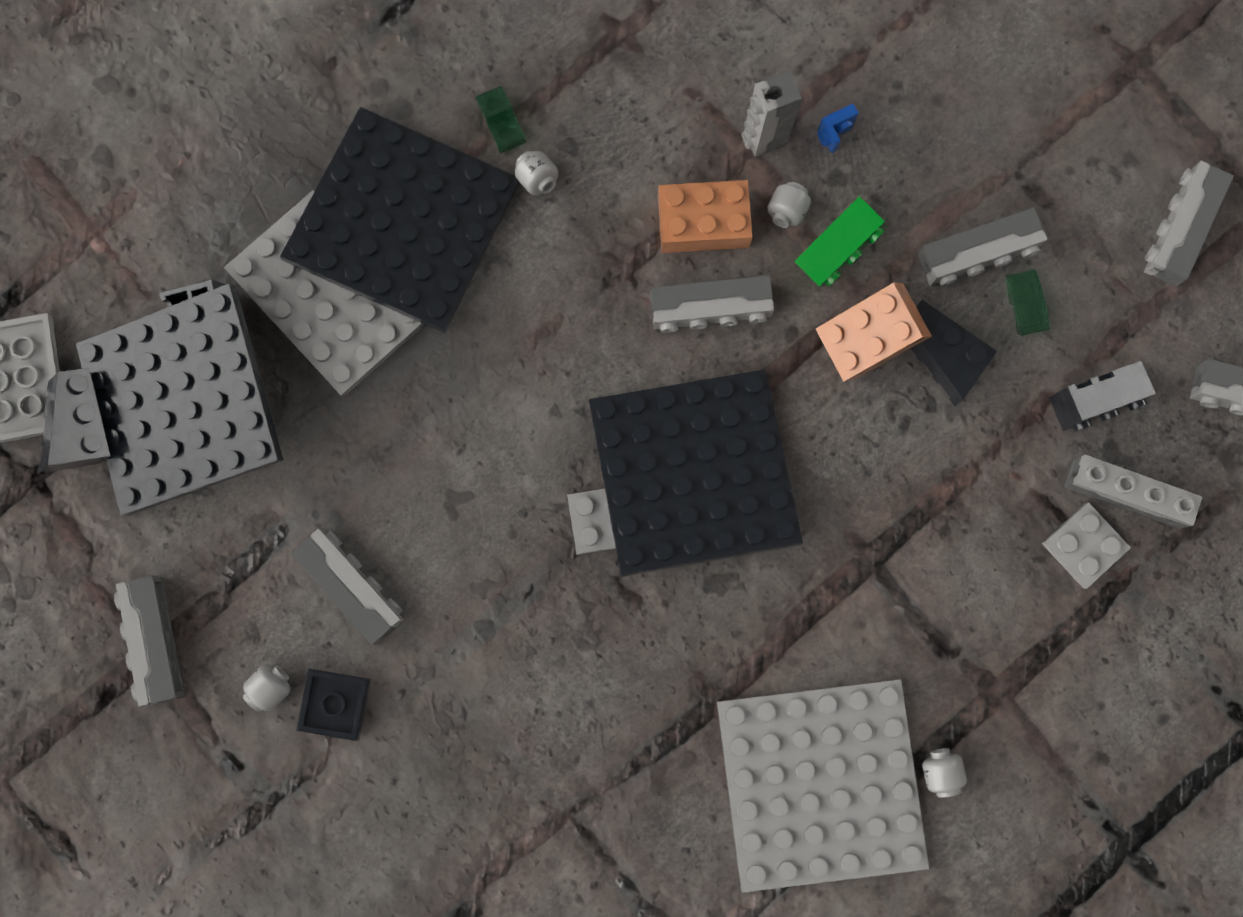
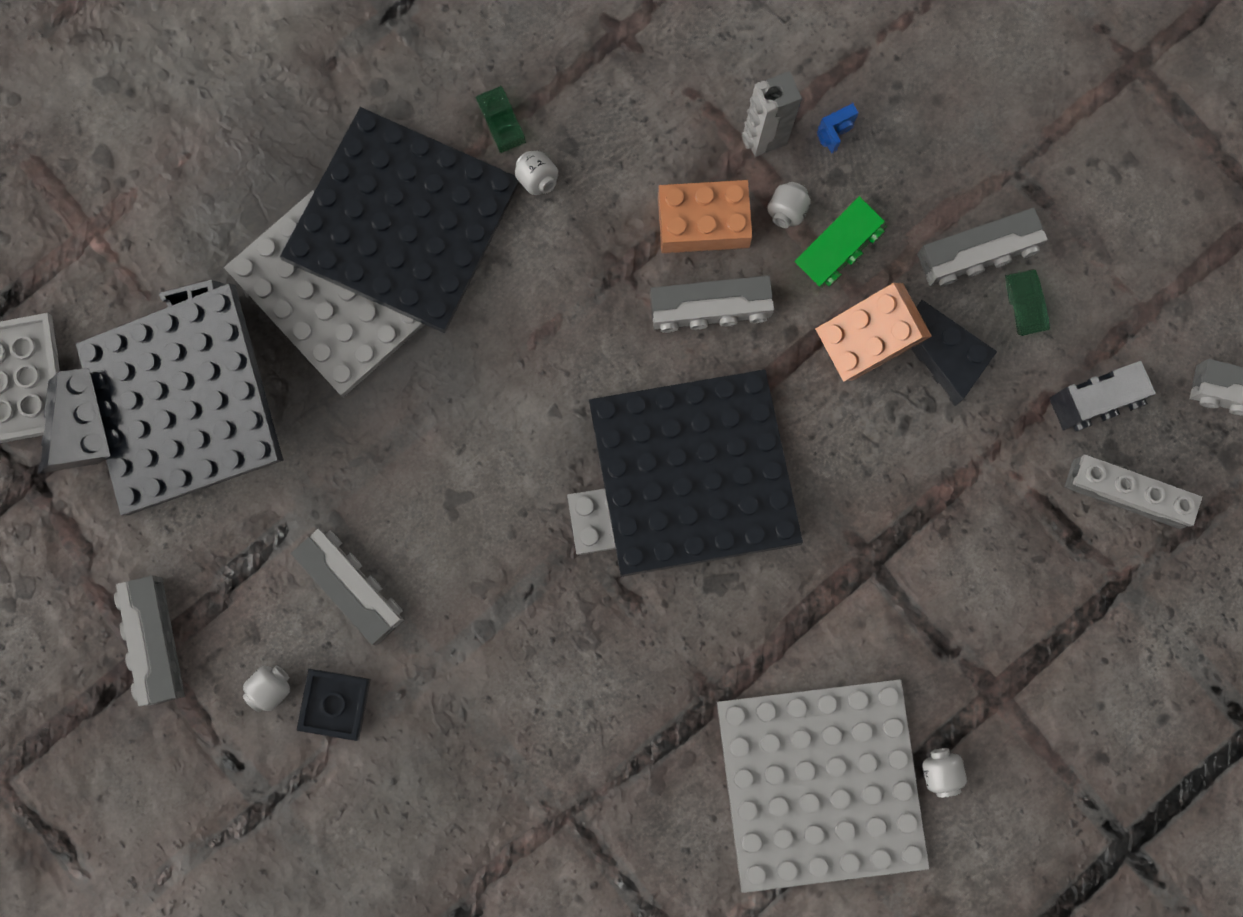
light grey plate [1042,502,1131,589] -> none
piece [1144,161,1234,287] -> none

